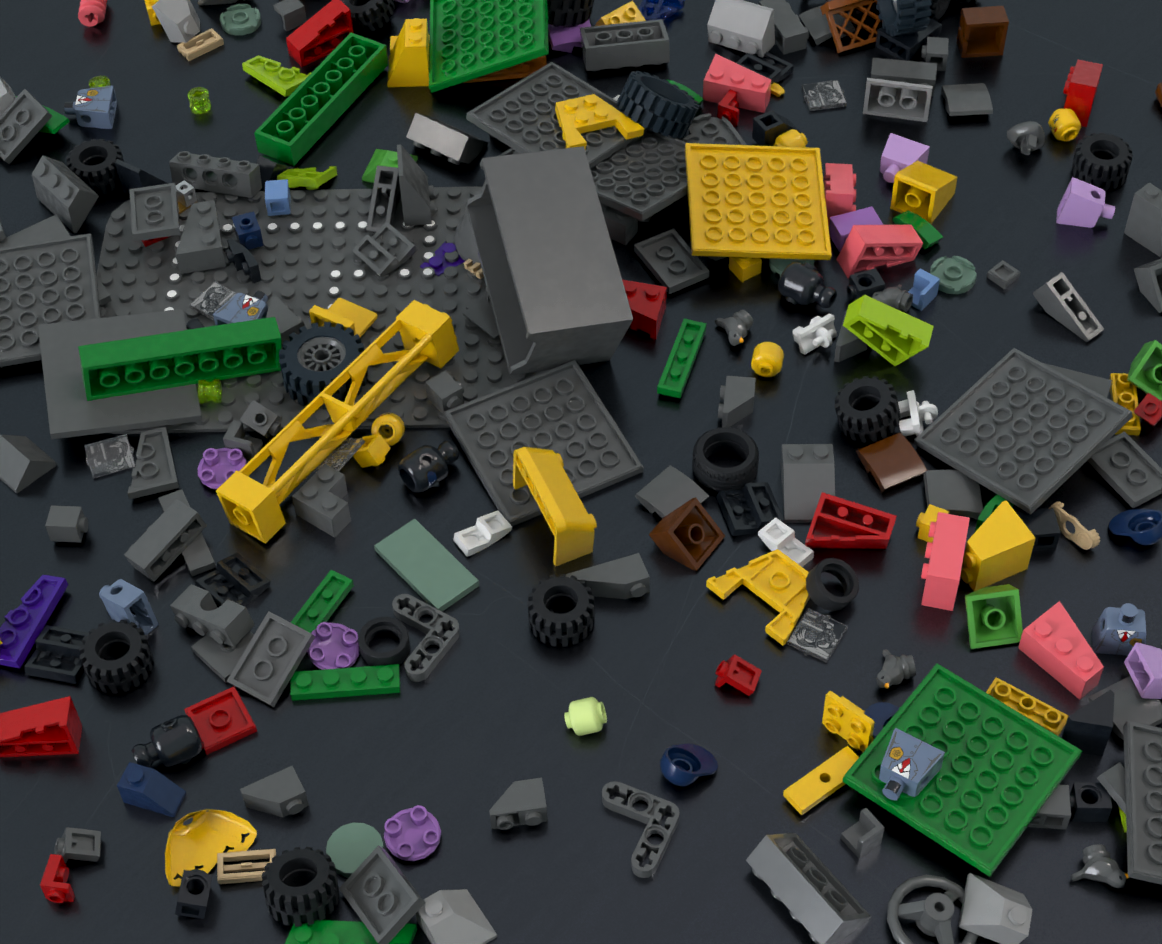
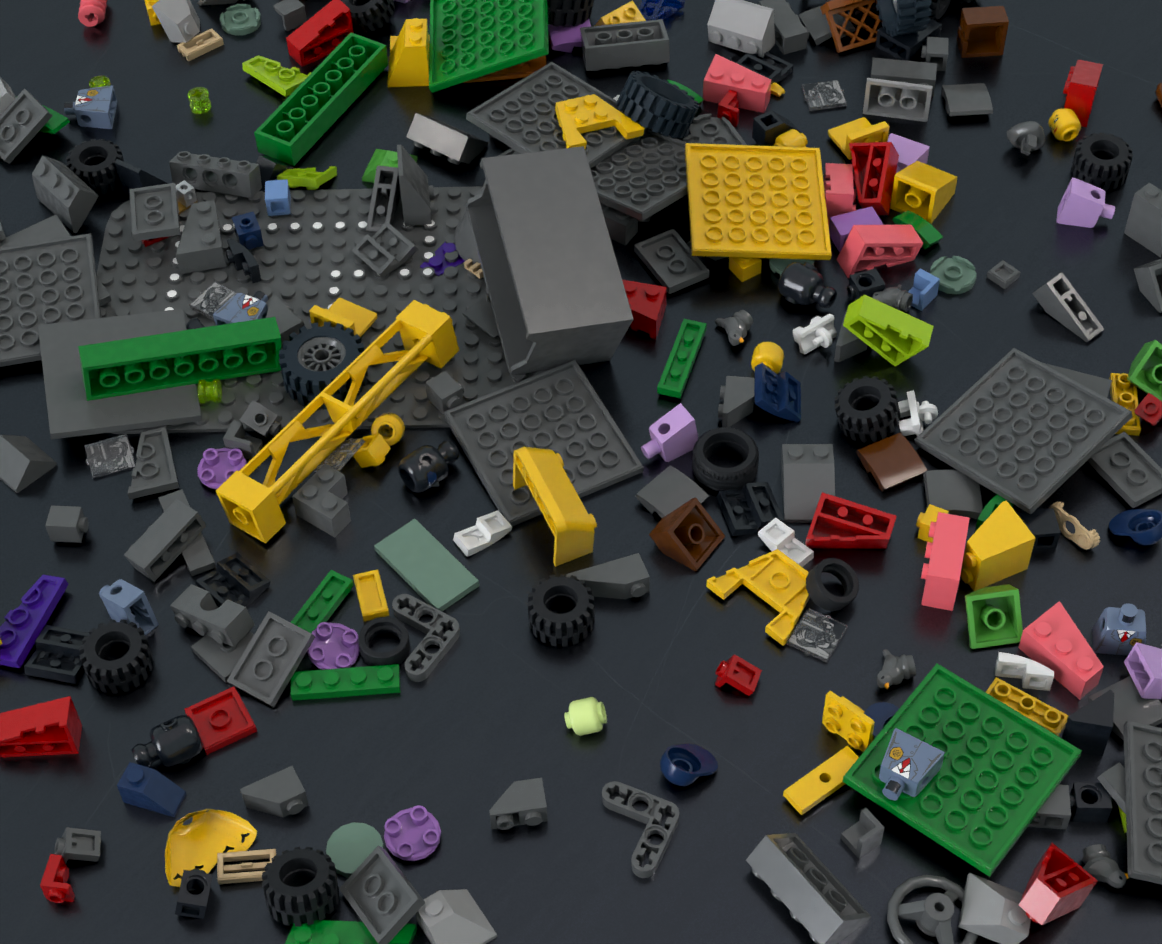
none -> yellow tile [353,569,389,621]
none -> lavender torso [641,403,698,462]
none -> dark blue slope [755,363,801,422]
none -> yellow bracket [828,117,889,160]
none -> red wedge [849,142,899,215]
none -> white slope [995,652,1054,691]
none -> red wedge [1018,843,1098,925]

